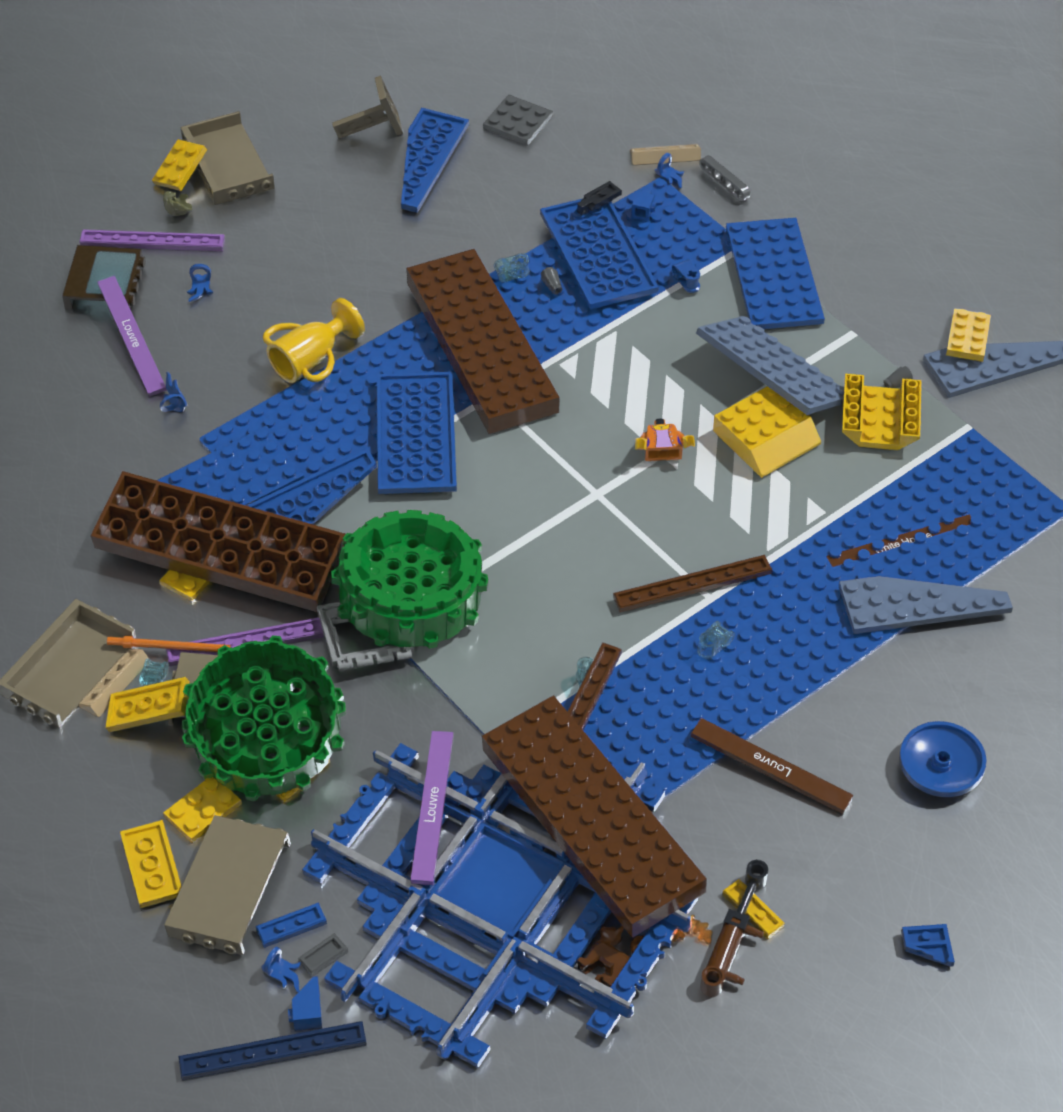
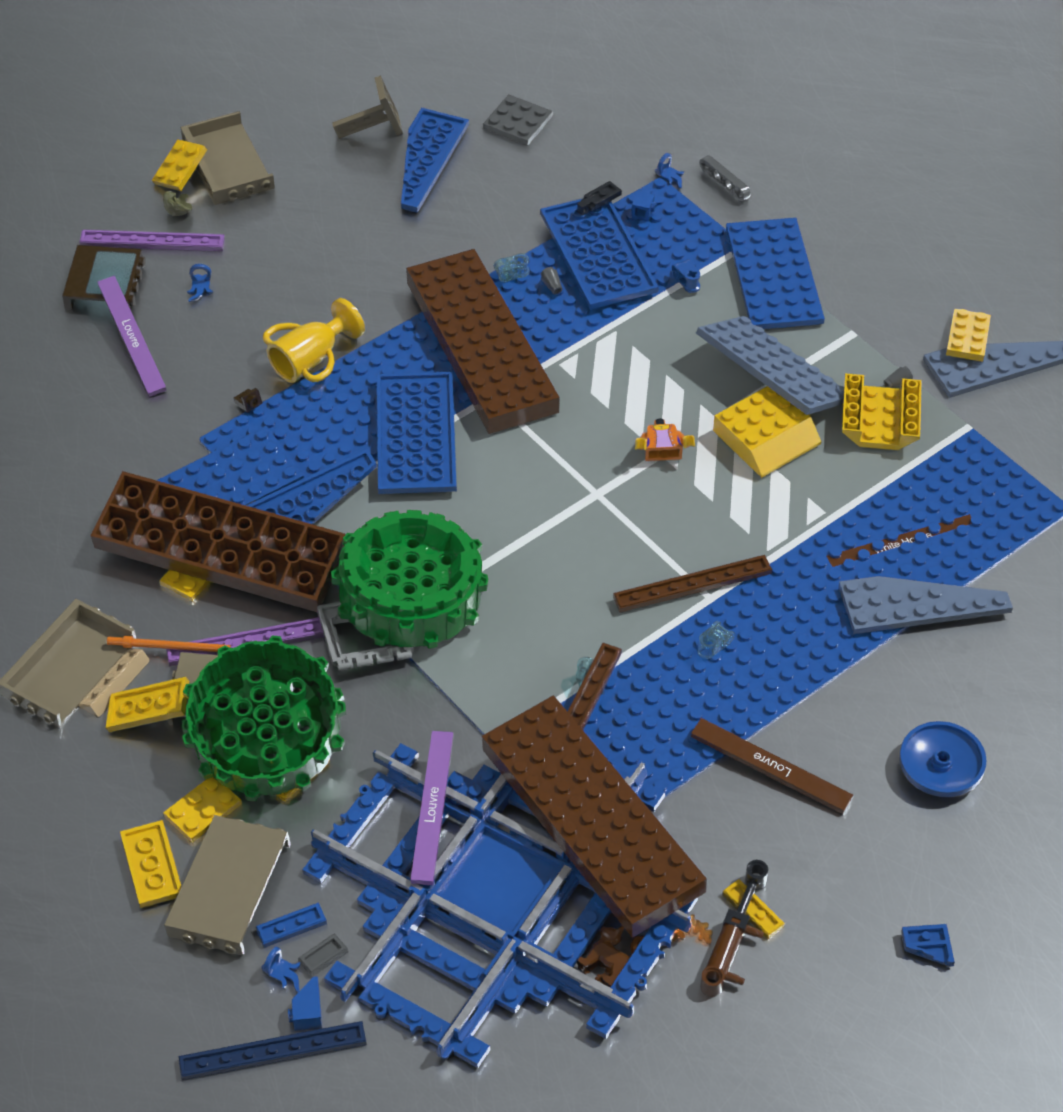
clear light blue piece [139,658,169,687] -> none
blue piece [159,372,188,412] -> none
tan slope [630,144,701,165] -> none
none -> dark brown bracket [233,388,263,413]

